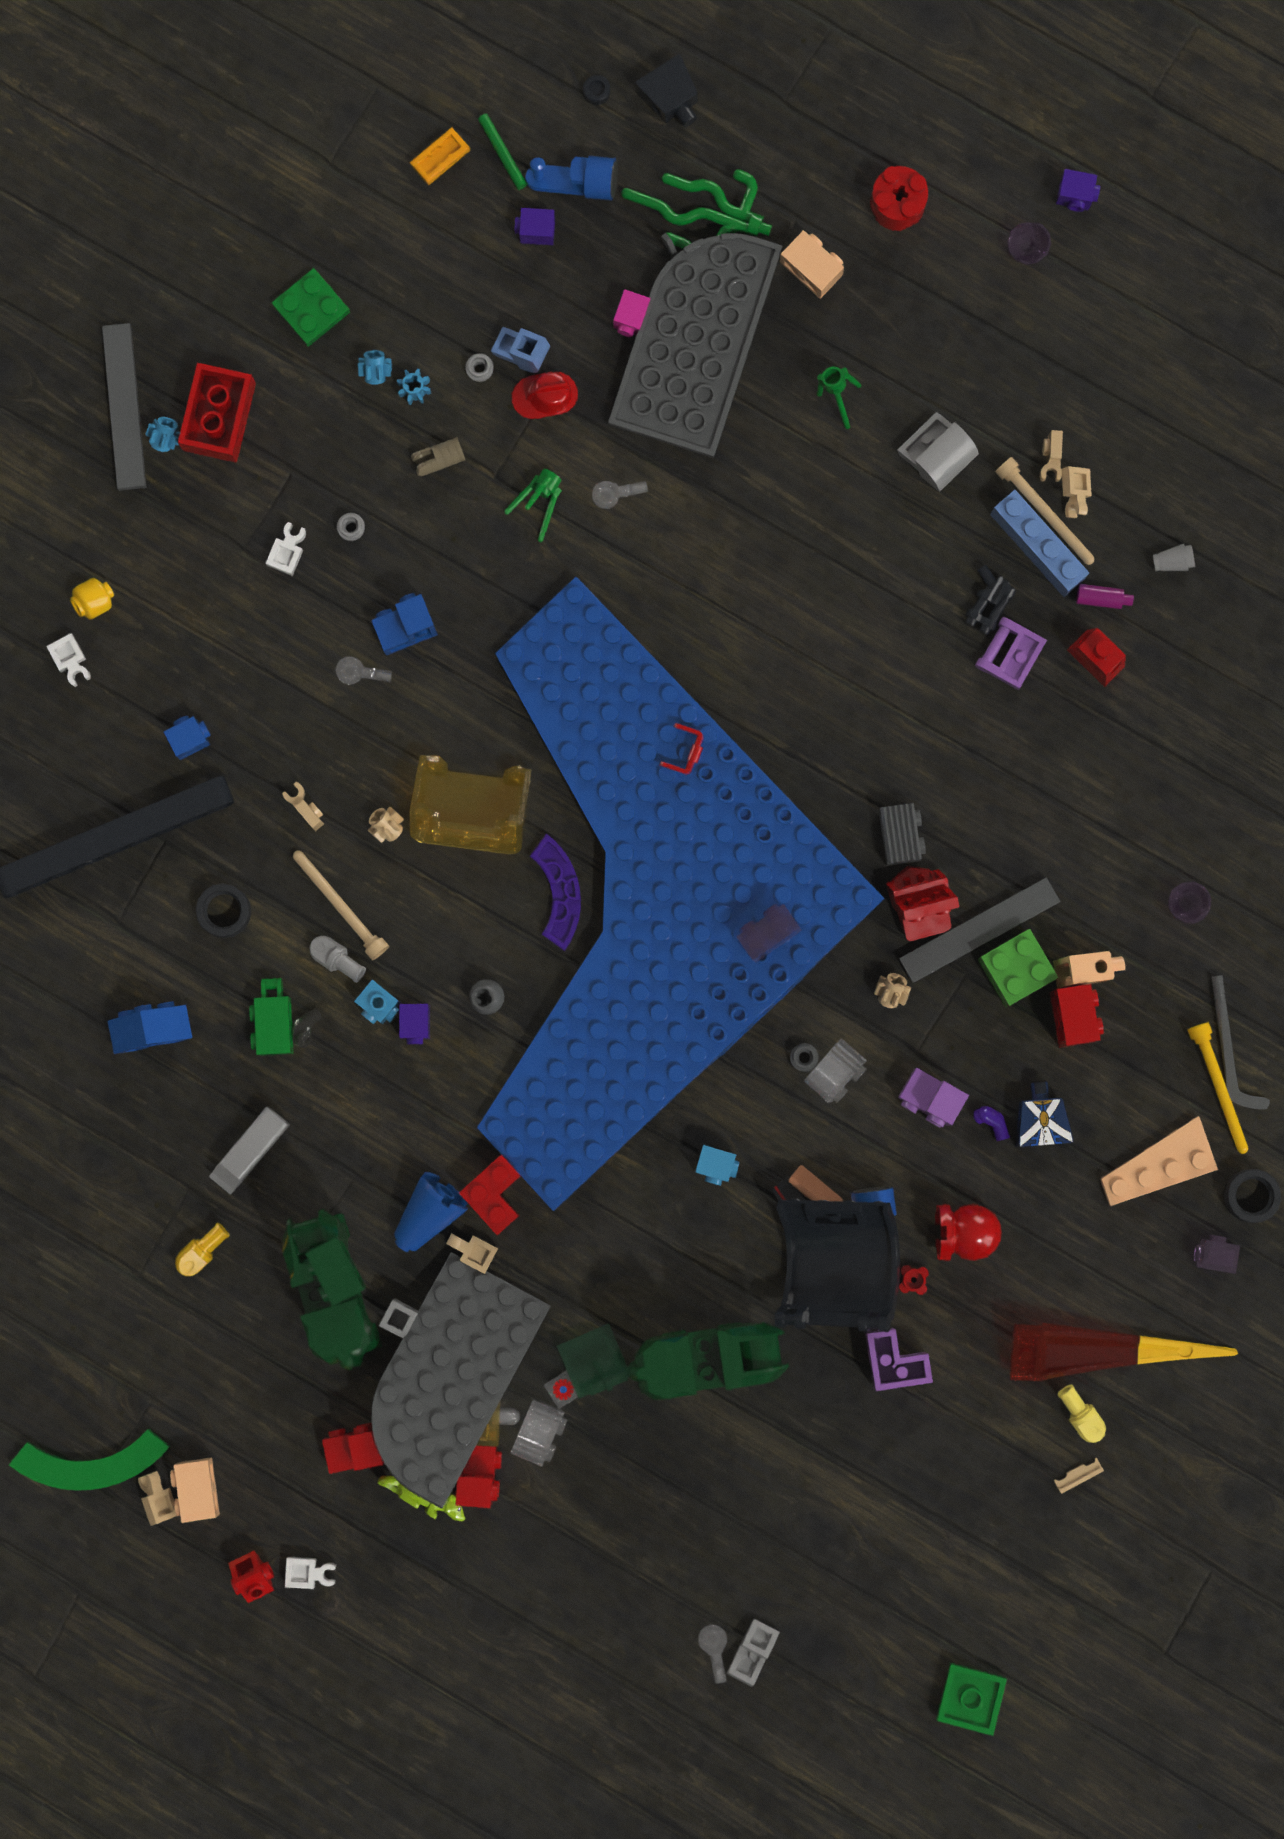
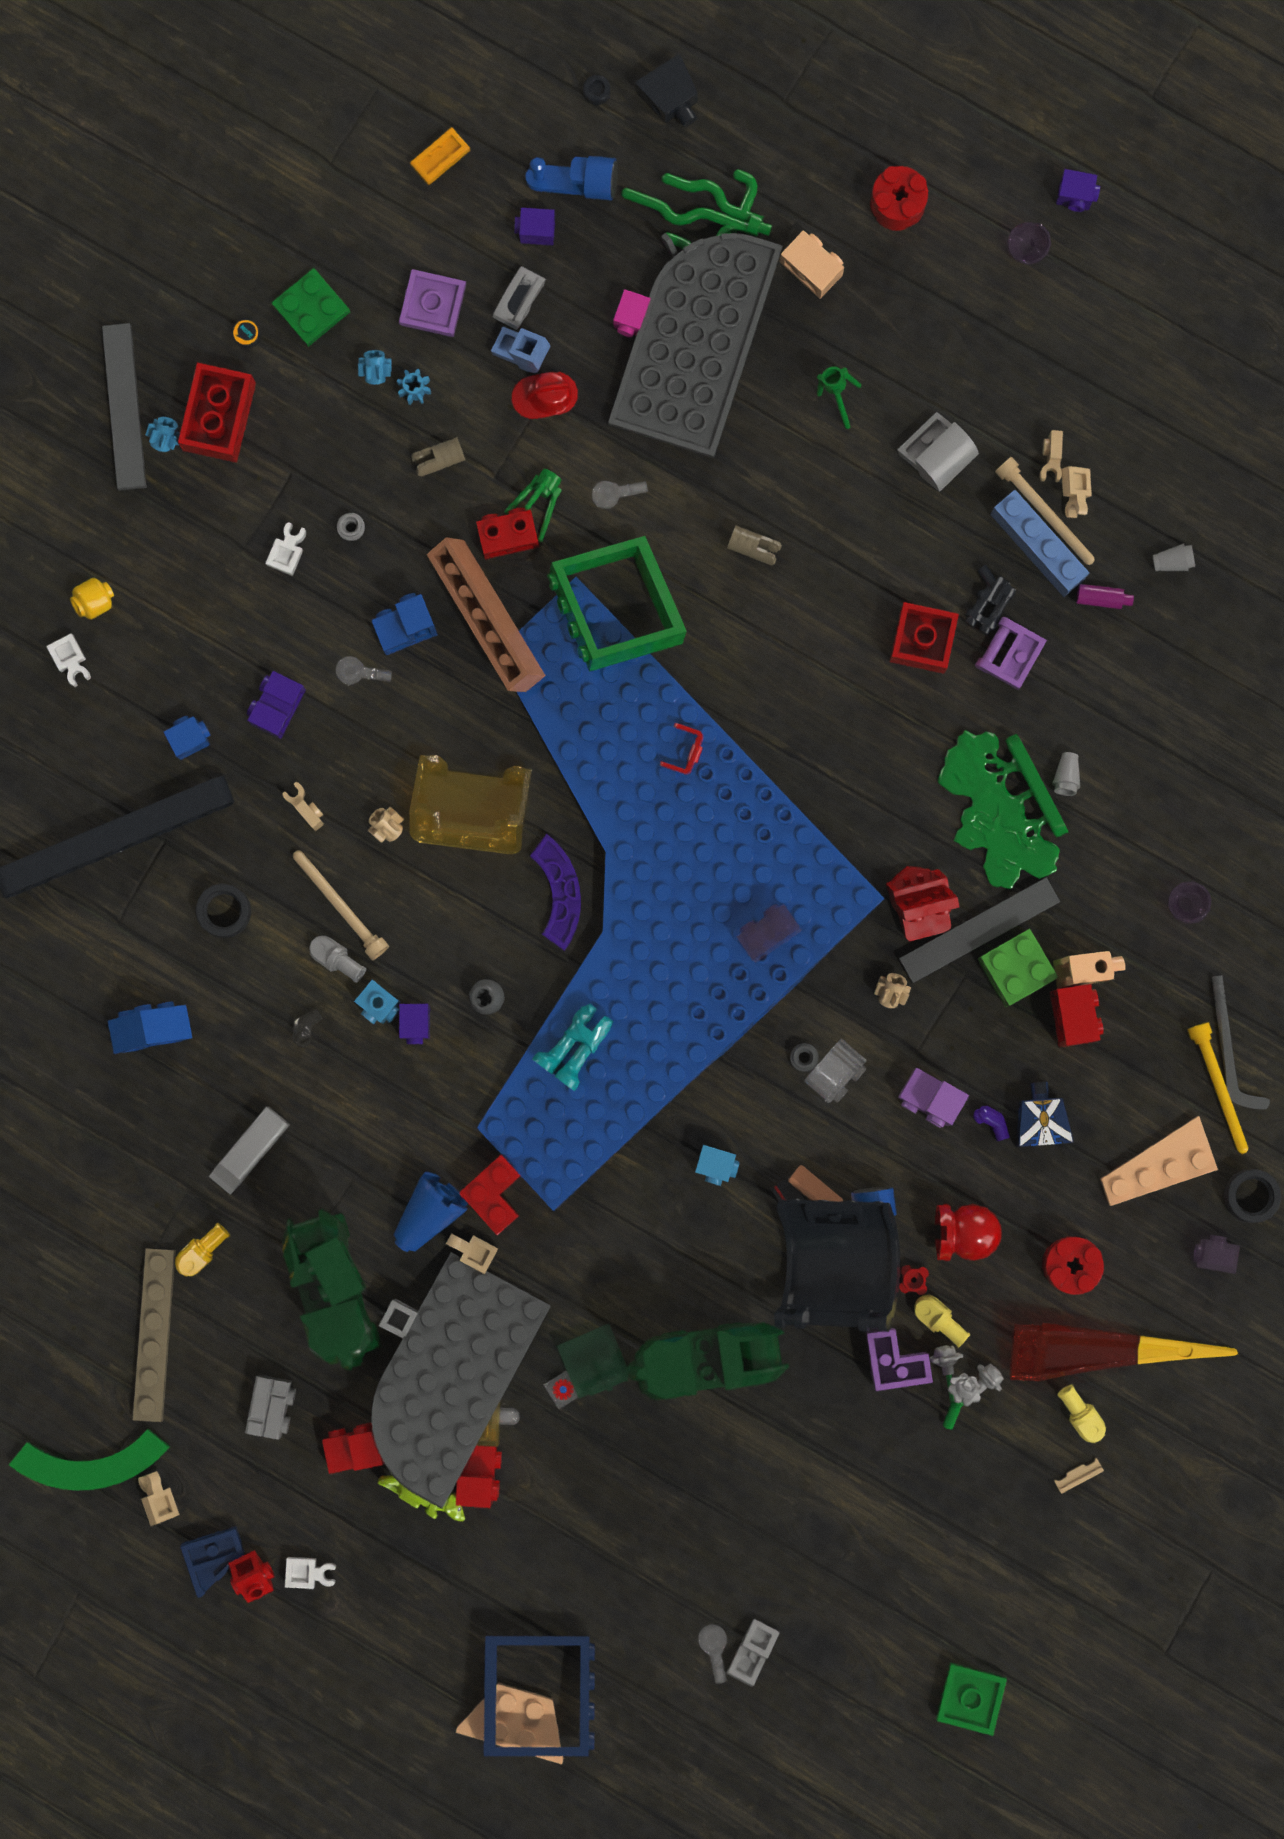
light nougat brick [170,1457,220,1523] -> none
green brick [250,978,294,1056] -> none
light grey plate [466,354,493,382] -> none
green bar [478,114,527,190] -> none
clear brick [511,1398,567,1466] -> none
dark grey brick [879,803,926,866] -> none
red torso [1067,628,1126,687] -> none
none -> dark tan plate [133,1248,176,1422]
none -> dark blue wing [181,1526,245,1598]
none -> black tile [232,319,261,348]
none -> light grey brick [245,1375,296,1439]
none -> dark purple brick [247,671,306,739]
none -> medium lavender plate [399,269,466,337]
none -> nougat brick [427,537,546,692]
none -> light nougat wing [456,1682,563,1764]
none -> red brick [476,508,539,560]
none -> dark blue window [484,1636,595,1756]
none -> light grey slope [493,266,545,330]
none -> teal piece [532,1003,613,1091]
none -> green window [547,536,687,672]
none -> dark tan hinge [727,525,782,566]
none -> red brick [890,602,959,674]
none -> light yellow arm [914,1295,970,1348]
none -> light grey plant [929,1345,1003,1429]
none -> green plant [938,730,1068,889]
none -> red brick [1042,1236,1104,1295]
none -> light grey cone [1052,752,1080,796]

